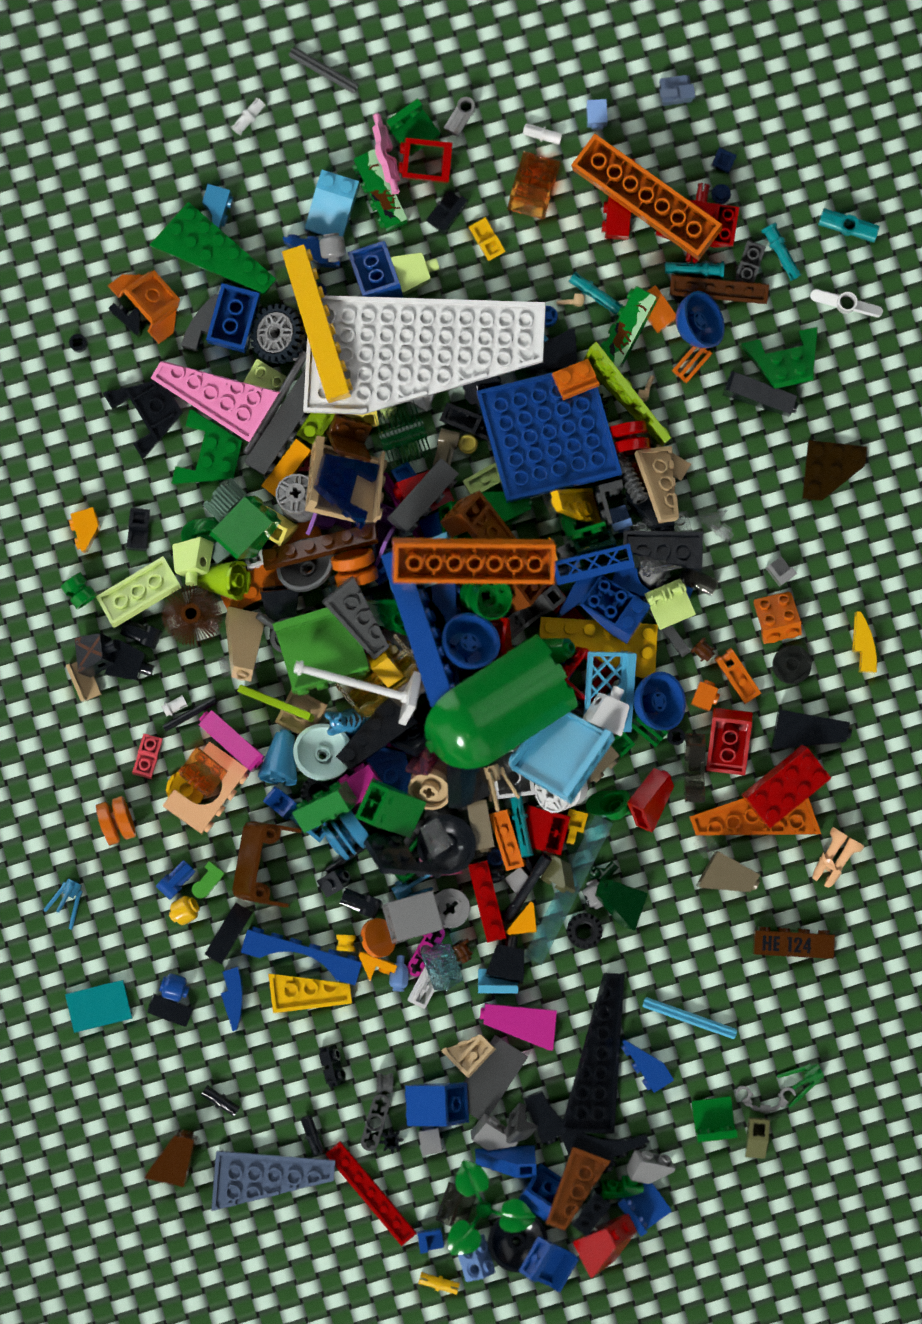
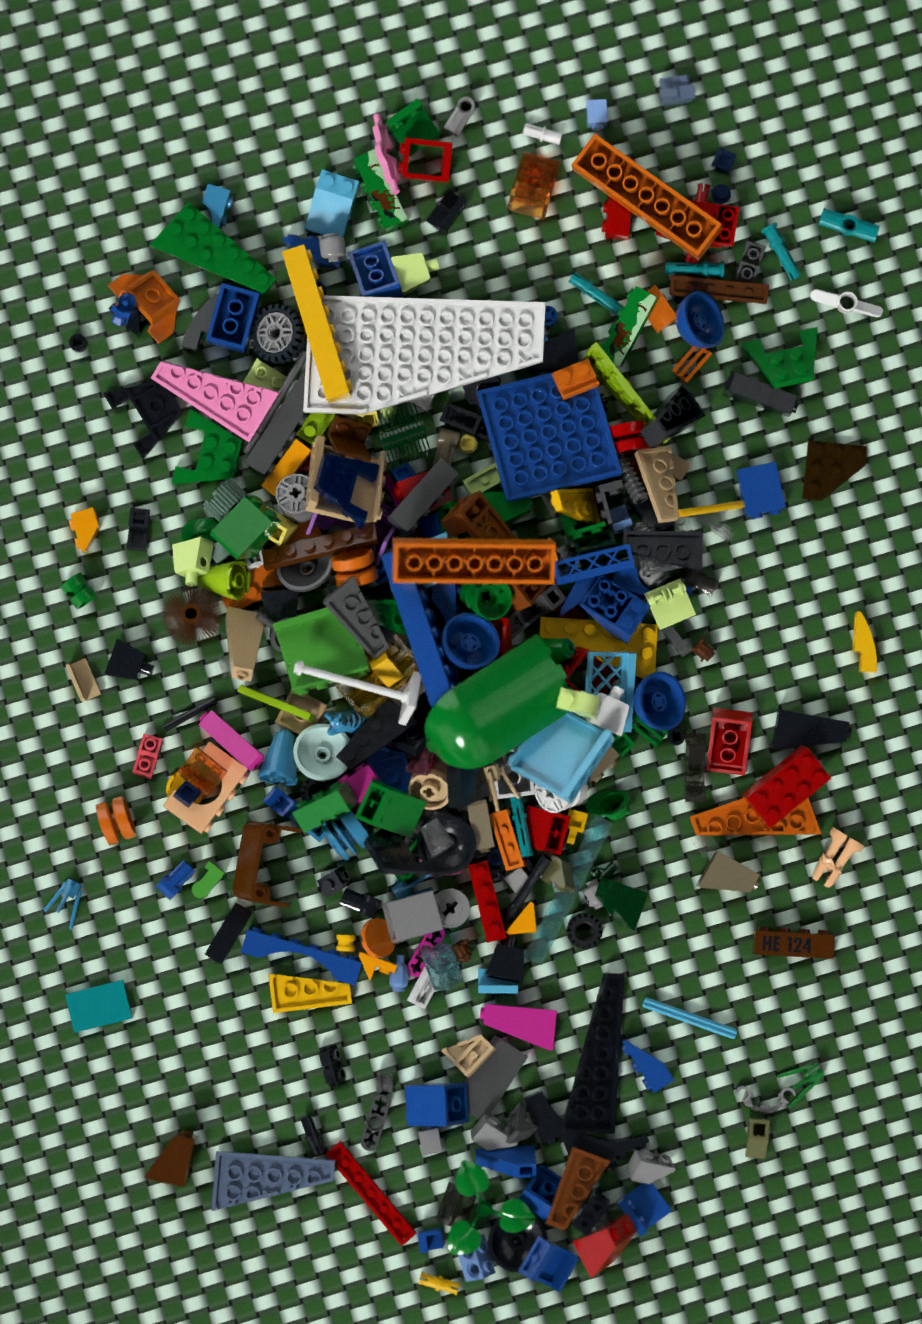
black torso [75,633,120,678] -> none
yellowish green plate [96,556,182,628] -> none
black piece [120,620,163,649] -> none
black slope [147,993,193,1027] -> none
blue head [159,973,190,1002] -> none
white pin [161,695,188,716] -> none
yellow head [169,896,200,925] -> none
black pin [200,1085,241,1117] -> none
blue slope [221,966,243,1031] -> none
white pin [231,98,266,135] -> none
dark grey axle [289,47,359,93] -> none
black bar [324,845,366,874] -> none
black gear [379,1128,404,1154] -> none
yellow slope [468,217,506,261] -> none
tan hand [557,294,585,307] -> none
green slope [600,1175,644,1199] -> none
red slope [627,768,674,832] -> none
tan hand [638,375,655,401] -> none
orange brick [690,680,720,712] -> none
green bracket [691,1096,738,1143] -> none
orange plate [714,648,762,705] -> none
orange bracket [753,592,802,644] -> none
light grey panel [765,557,797,587] -> none
pearl dark grey tile [772,645,812,684] -> none
none -> blue hips [110,293,138,327]
none -> dark blue tile [173,780,201,808]
none -> yellowish green brick [556,688,601,719]
none -> black wedge [640,383,706,447]
none -> yellow bar [678,500,744,517]
none -> blue brick [736,461,786,520]

